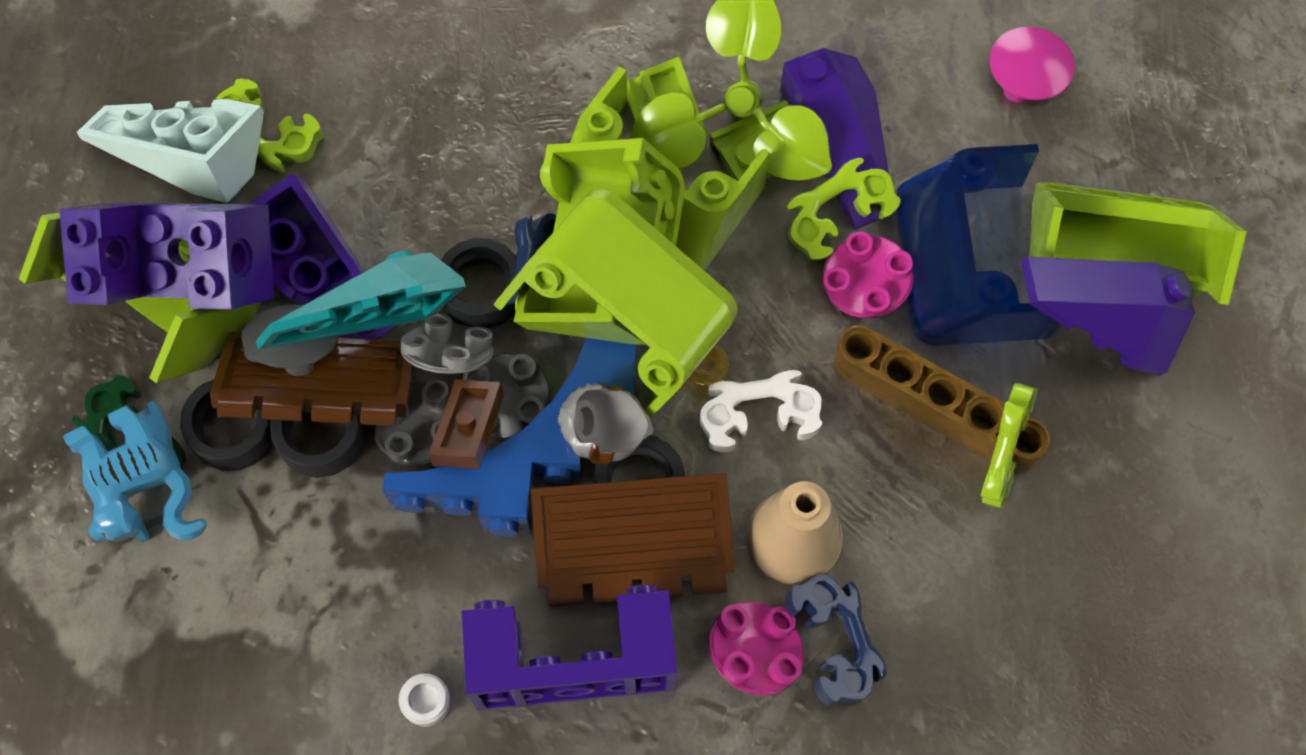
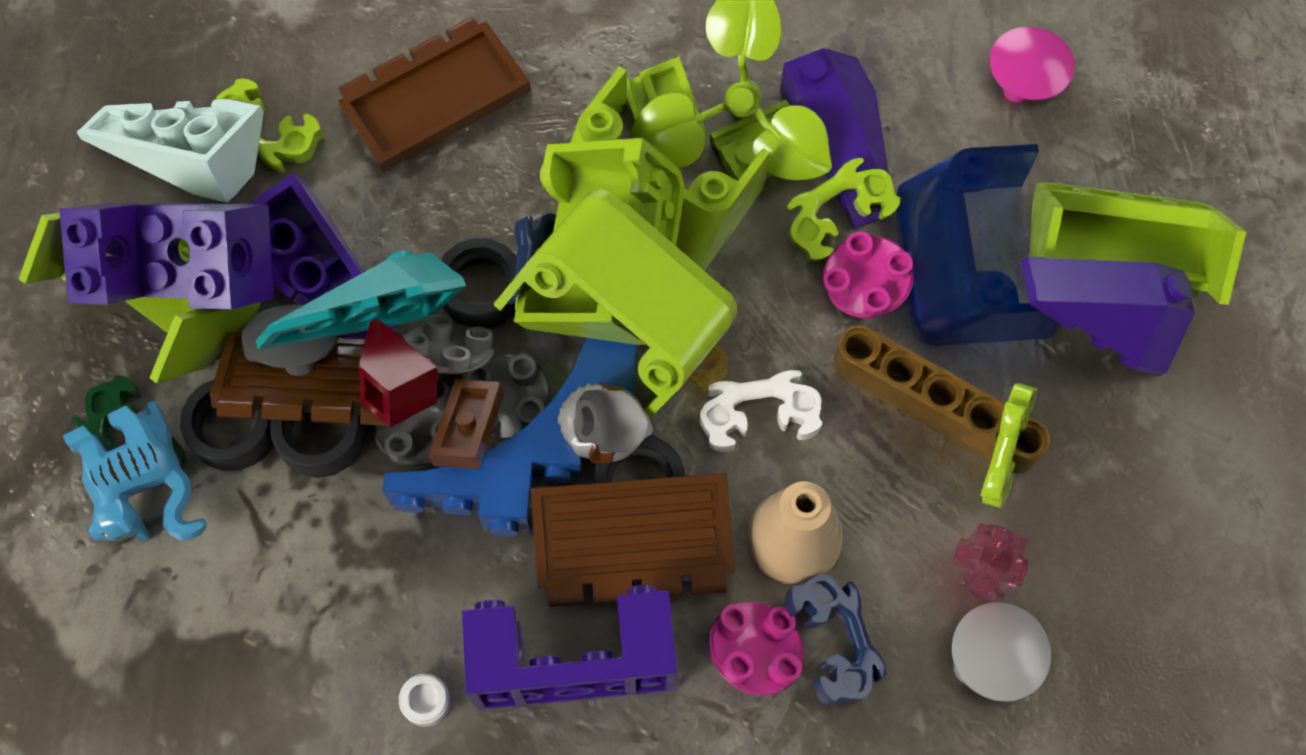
none -> reddish brown hinge [338,16,531,172]
none -> dark red slope [359,318,438,428]
none -> light grey dish [951,602,1051,702]
none -> clear pink brick [952,523,1029,600]

